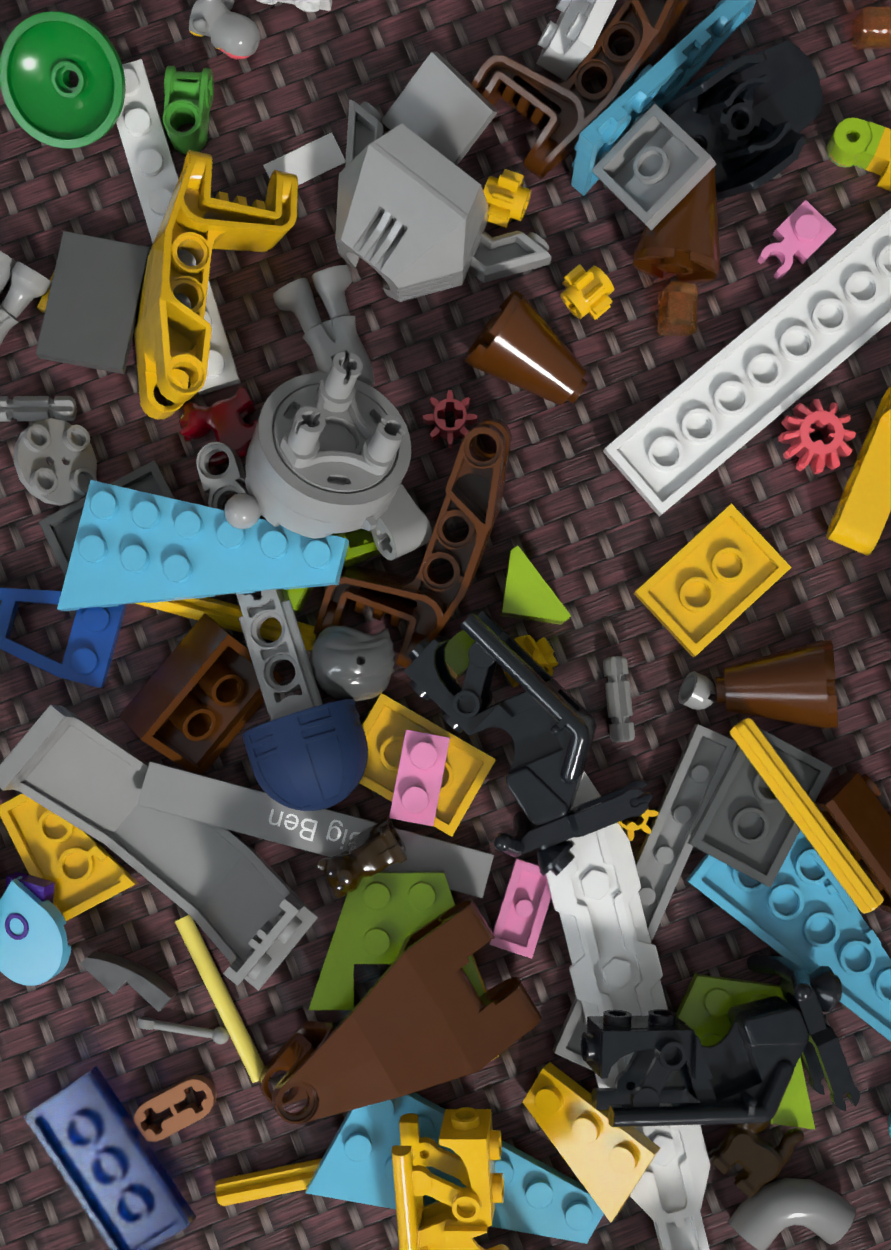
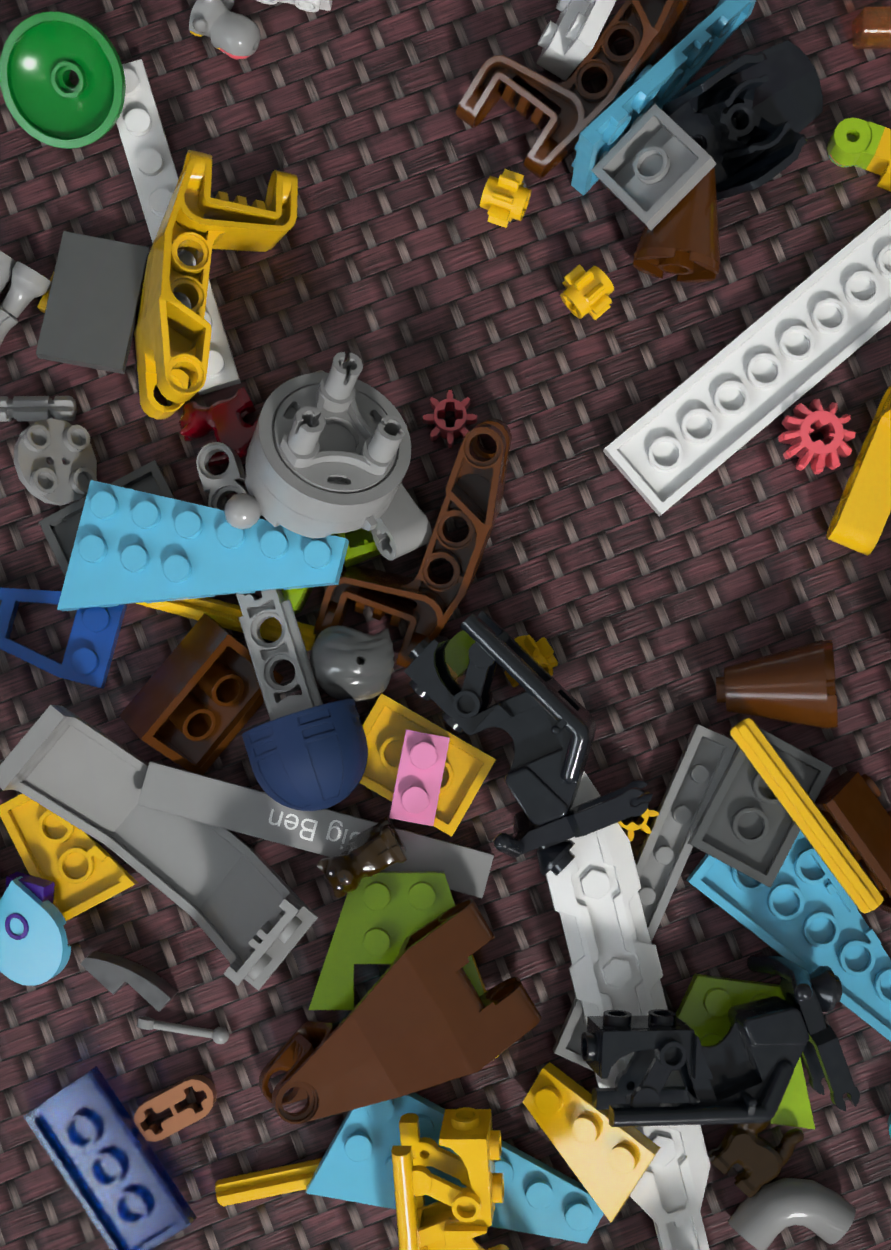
bright green piece [163,65,214,155] -> none
light yellow bar [175,914,265,1083] -> none
white sticker [263,132,346,185] -> none
light grey piece [273,265,375,386] -> none
light grey helmet [335,99,552,302] -> none
light grey tile [381,51,499,165] -> none
reddish brown cone [464,289,588,405] -> none
bright pink plate [489,858,551,959] -> none
lime slope [501,545,571,625] -> none
light grey axle [603,656,635,743] -> none
yellow plate [633,503,792,657] -> none
clear orange brick [657,281,698,336] -> none
light grey hinge [678,671,716,710] -> none
bright pink plate [757,200,837,280] -> none

